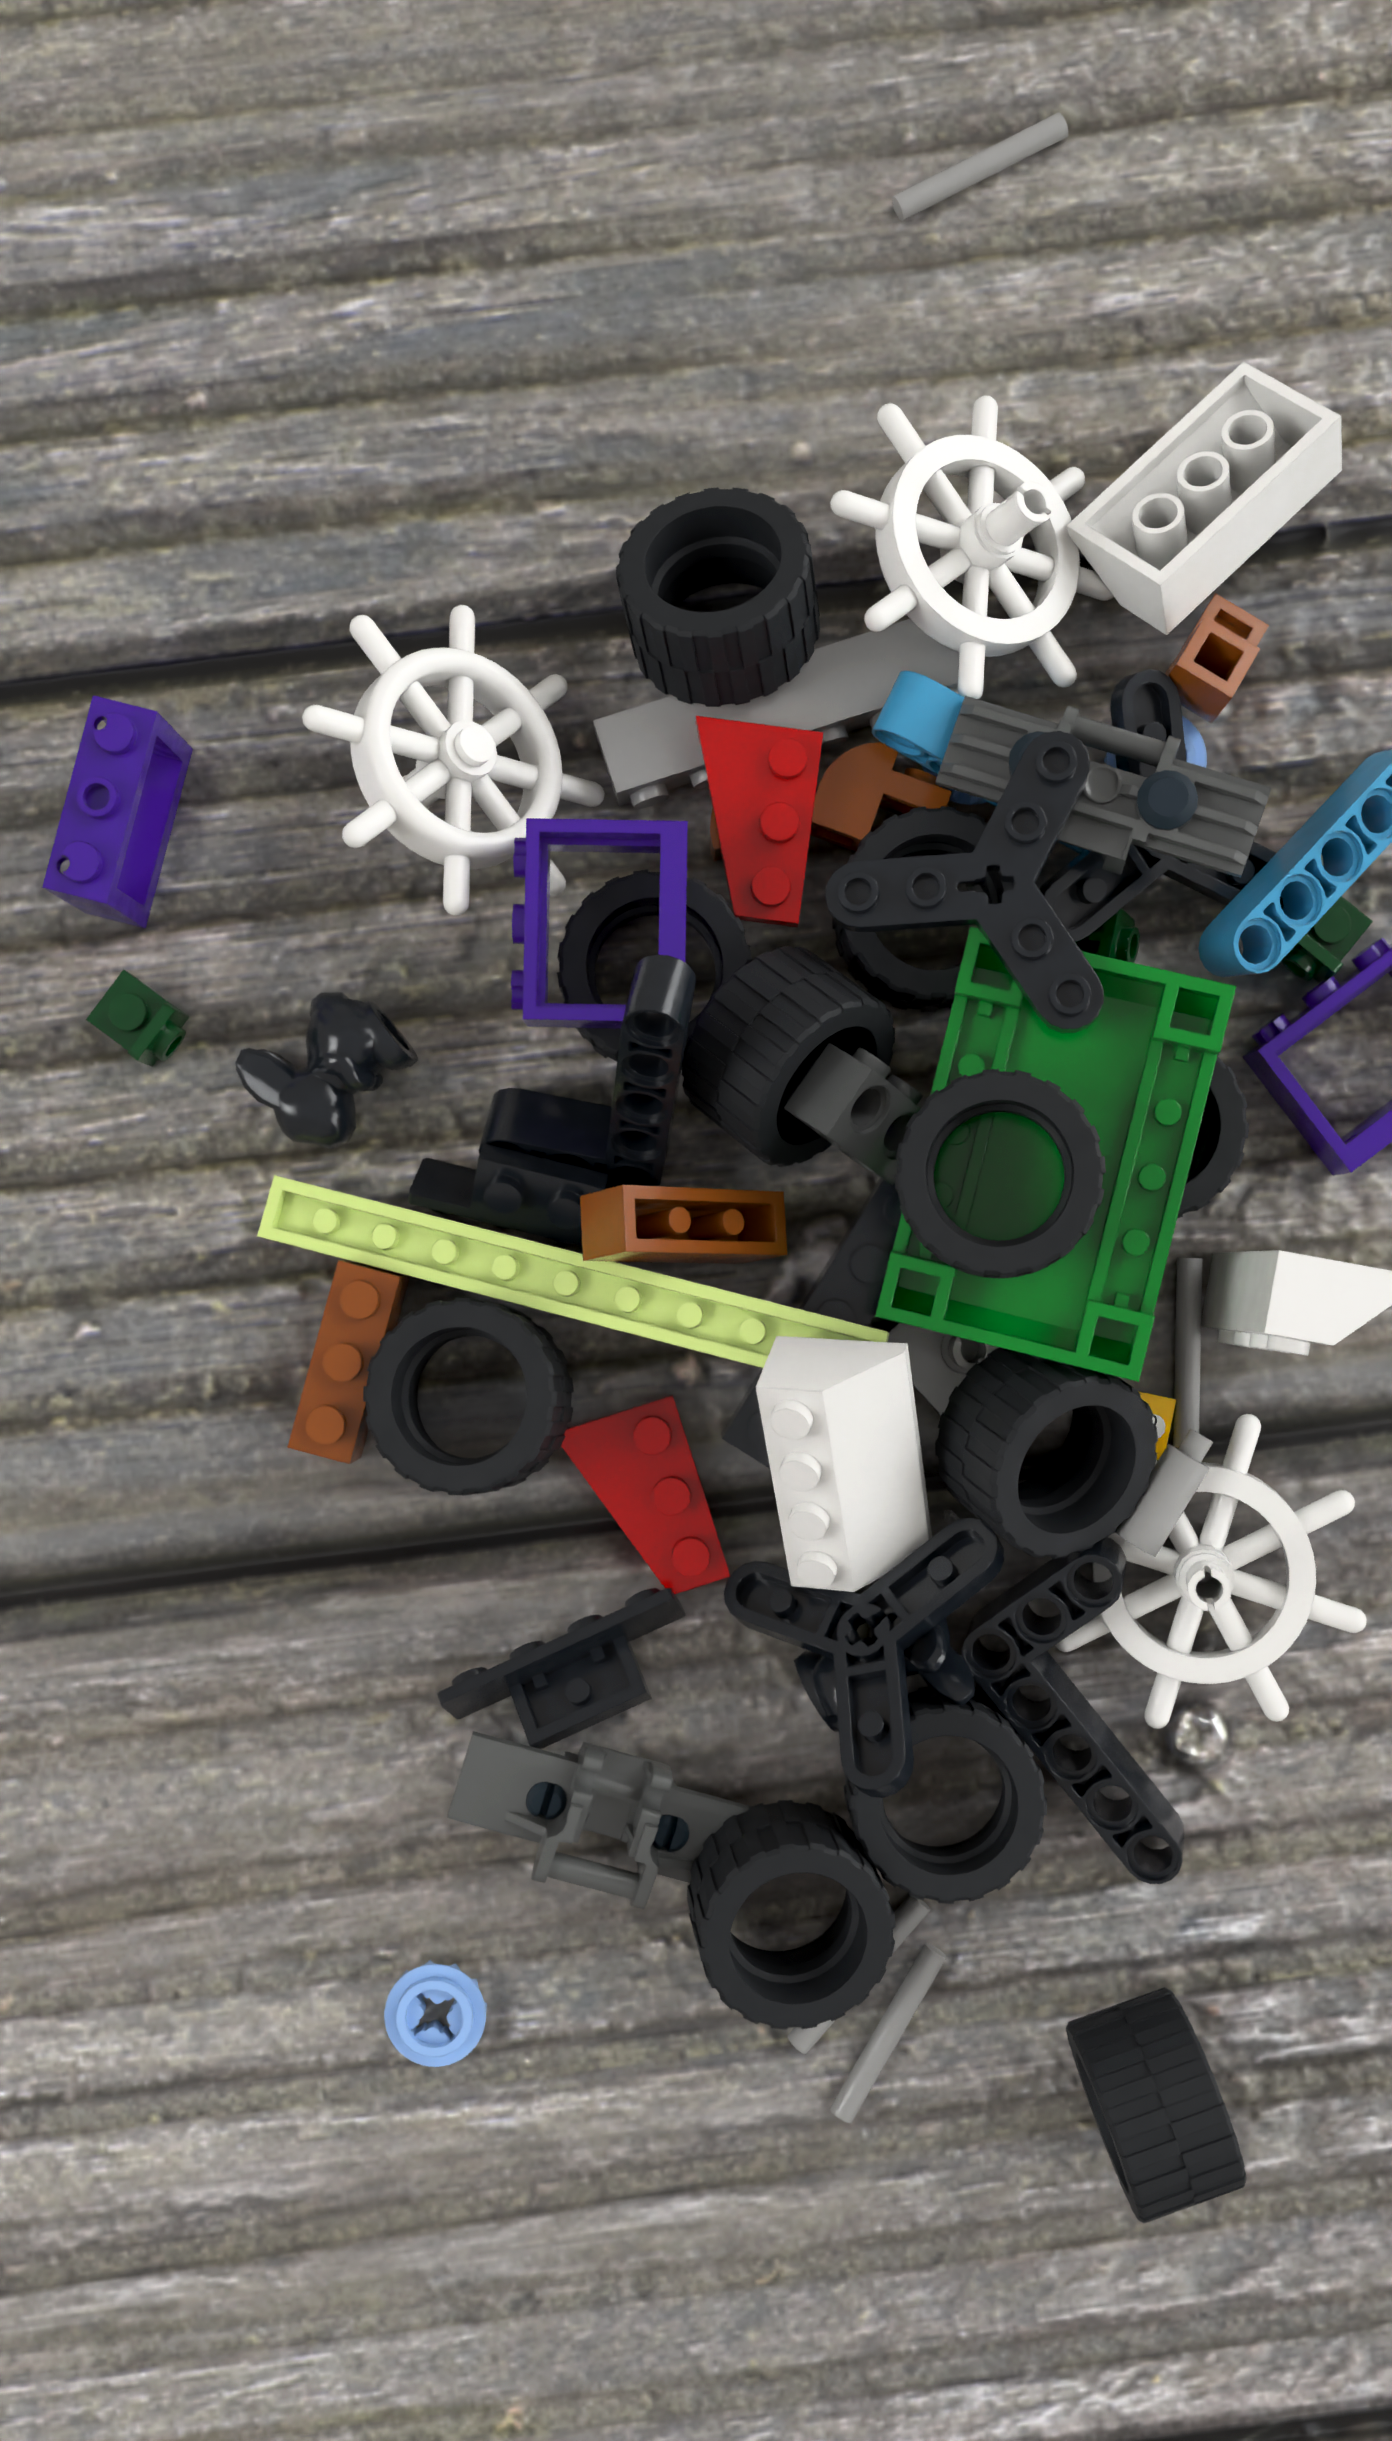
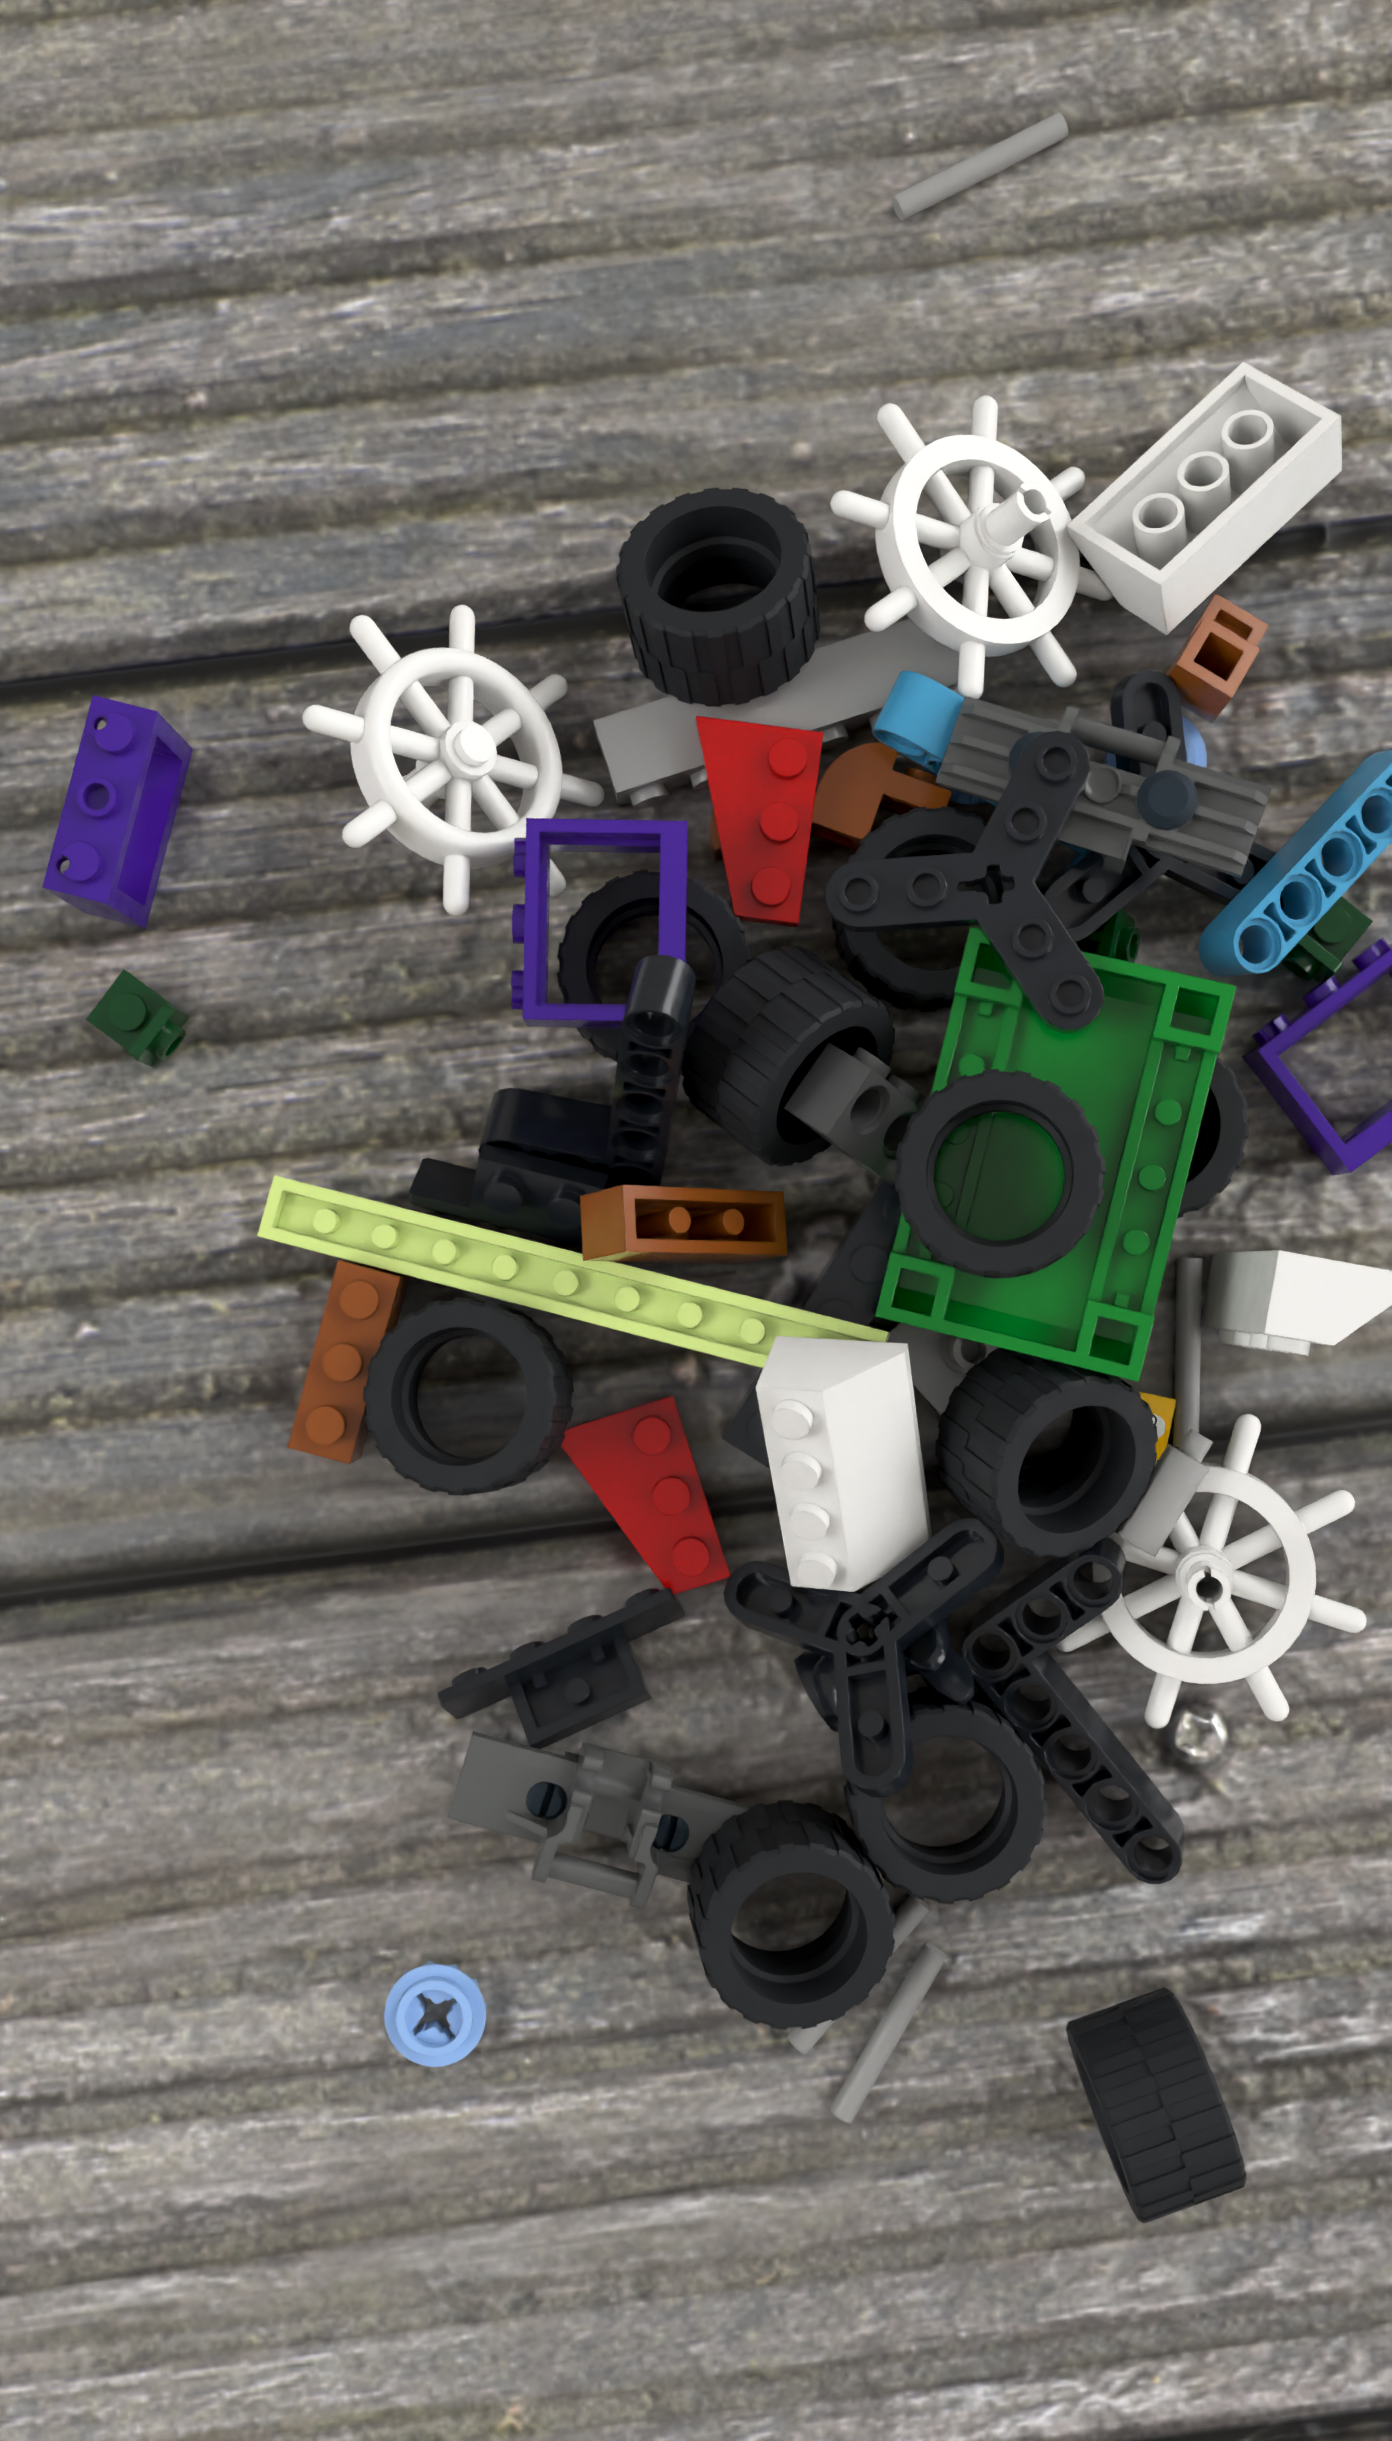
black animal [235,992,418,1149] -> none

